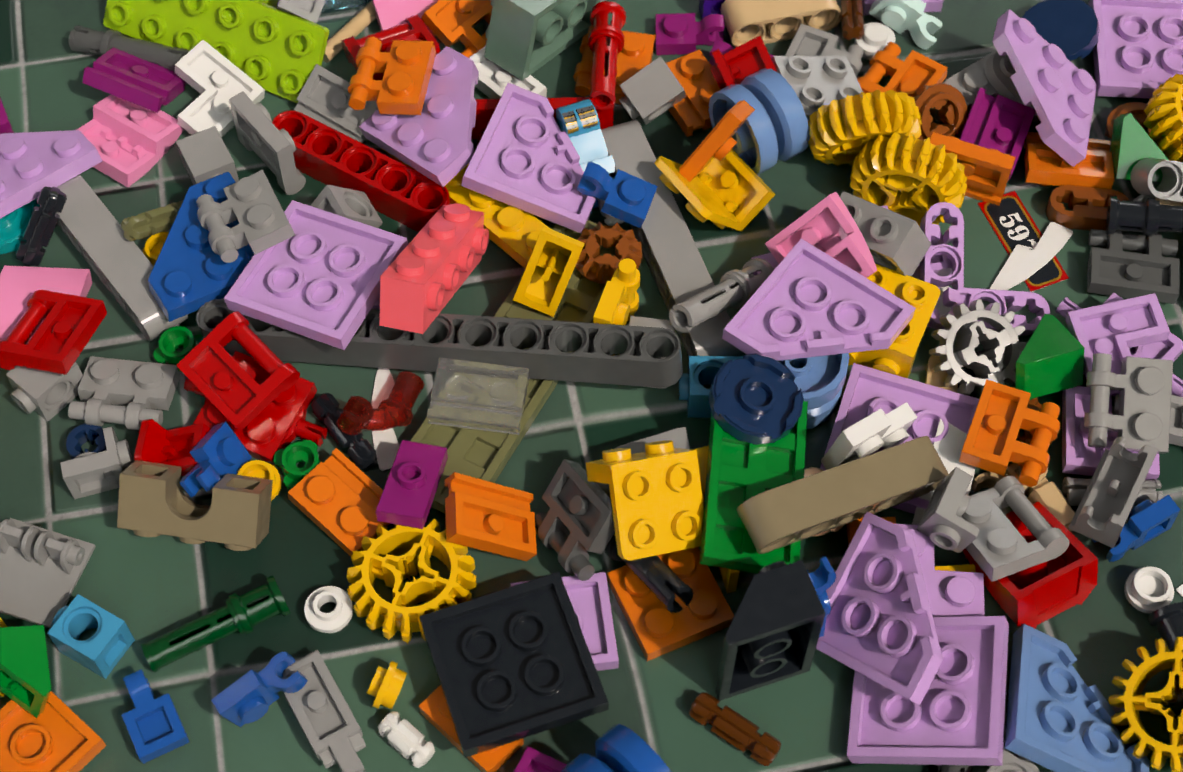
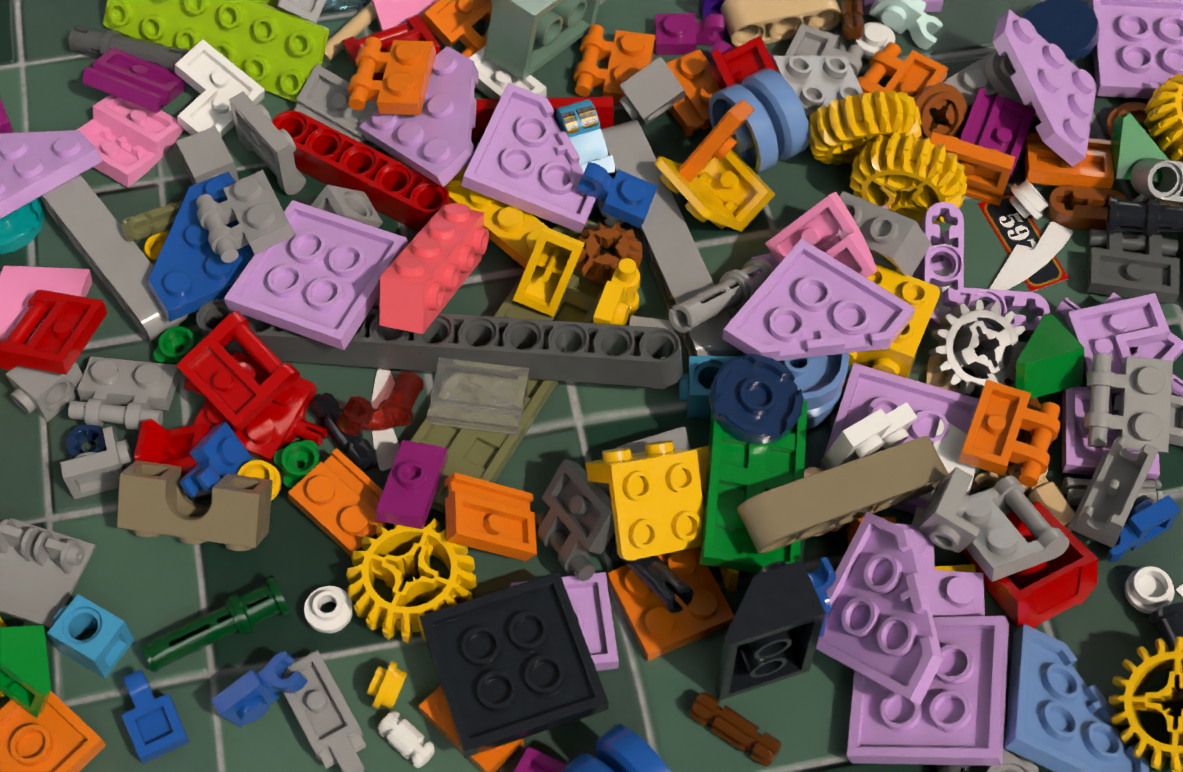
black axle [16,187,67,266] -> none
red pin [588,1,626,111] -> none
none -> white plate [1009,180,1048,220]

